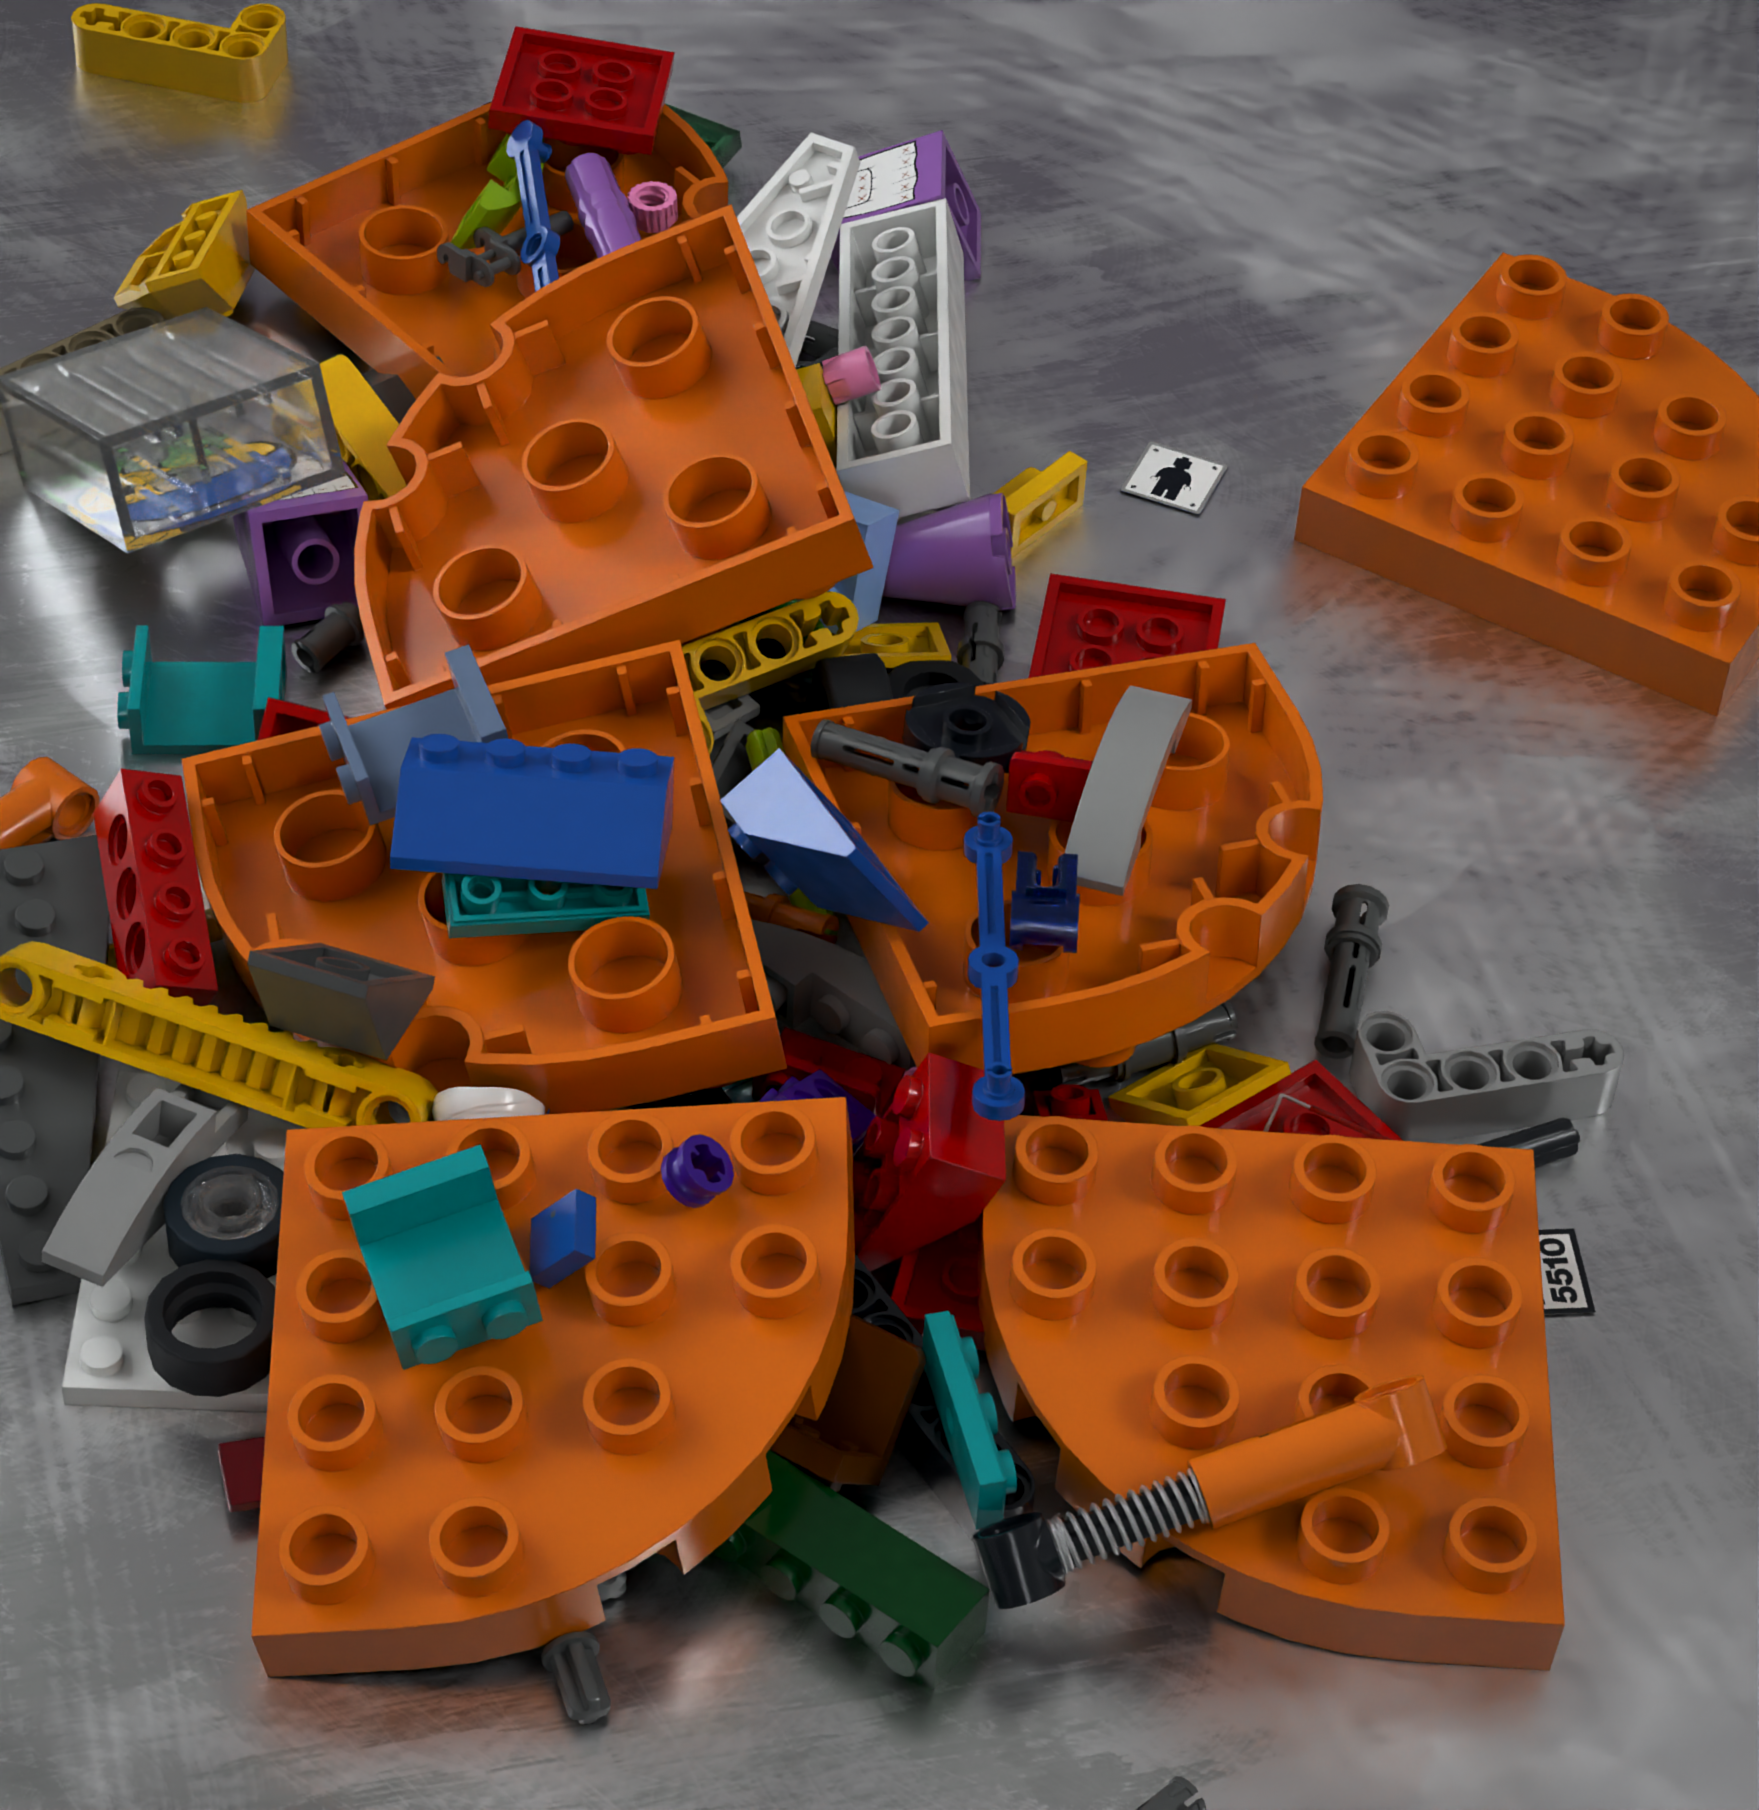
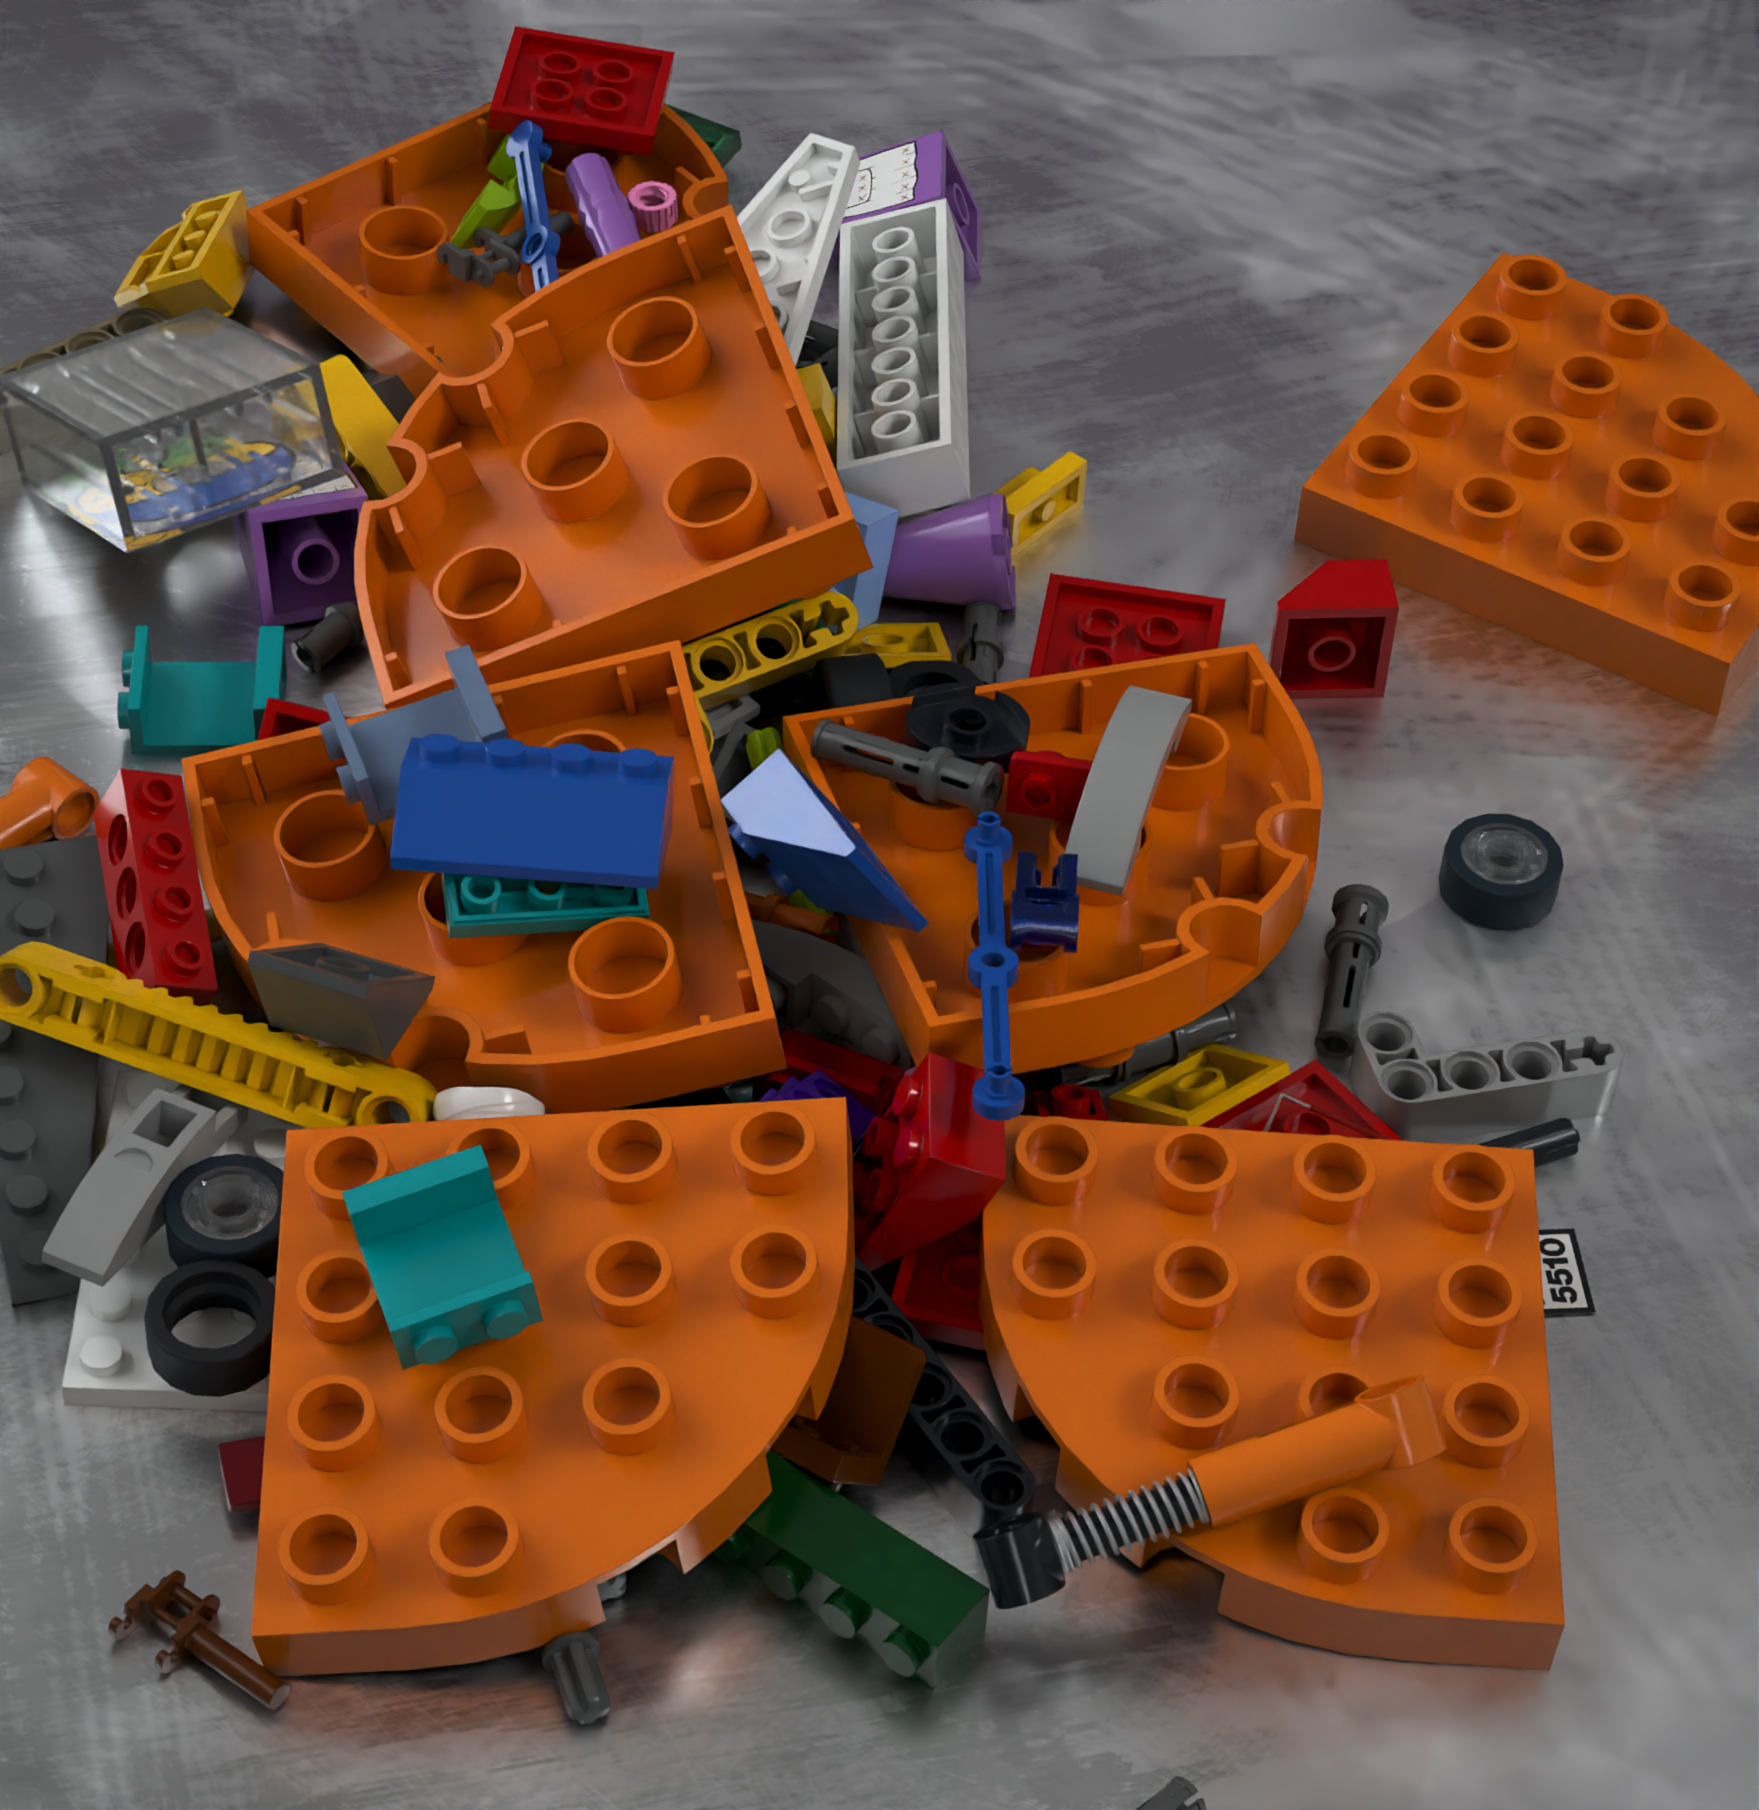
yellow beam [71,3,288,103] -> none
blue tile [529,1189,596,1288] -> none
dark purple bush [661,1134,734,1208] -> none
bright pink hose [822,346,881,405] -> none
teal tile [922,1311,1017,1529] -> none
sticker [1120,441,1228,515] -> none
none -> reddish brown piece [108,1570,290,1710]
none -> red slope [1268,559,1399,699]
none -> black wheel [1439,814,1564,930]

